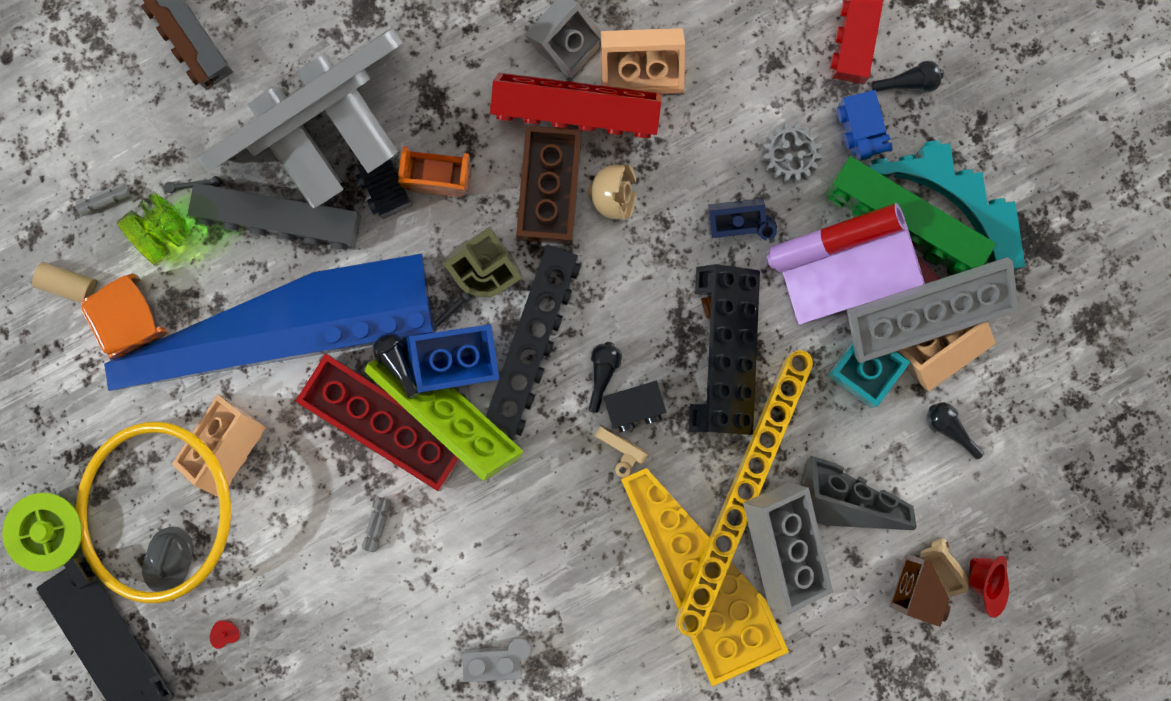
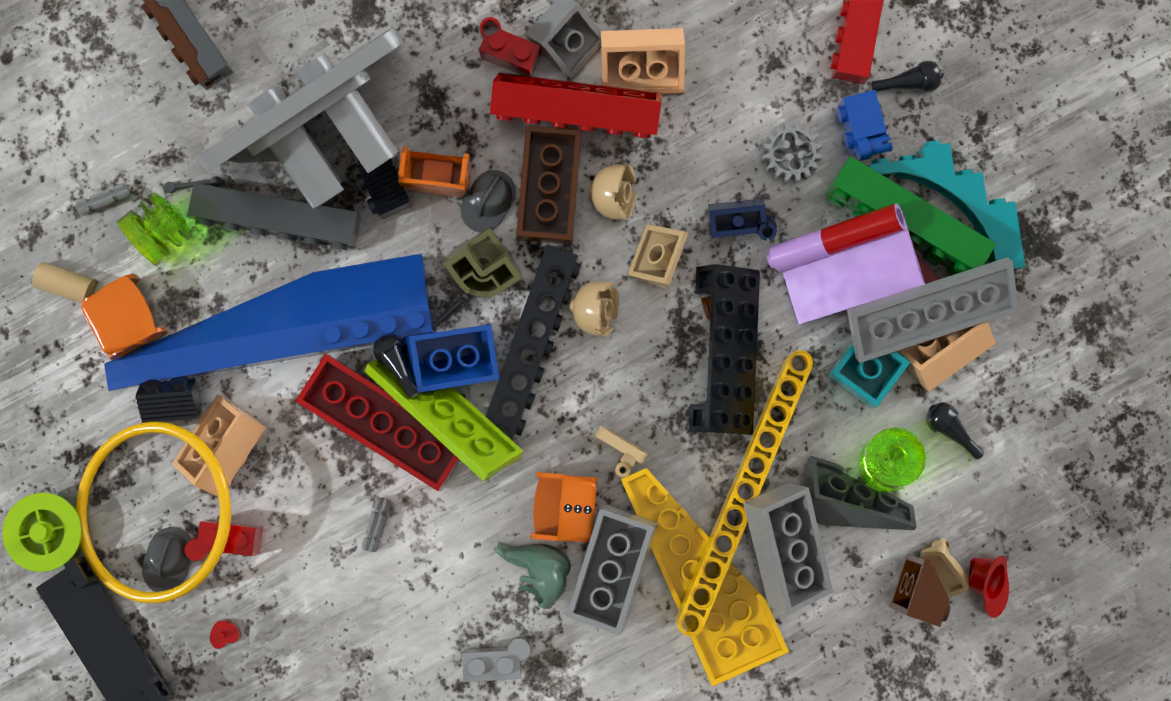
black piece [588,342,622,413] -> none
black brick [603,380,667,433] -> none
none -> black brick [135,377,202,423]
none -> red hinge [185,520,263,561]
none -> dark grey piece [461,170,516,232]
none -> red hinge [479,17,541,77]
none -> sand green piece [493,542,571,609]
none -> orange piece [530,472,597,542]
none -> light grey brick [566,505,658,635]
none -> tan cylinder [570,281,619,337]
none -> tan slope [627,224,689,290]
none -> clear neon green wheel [858,427,926,493]

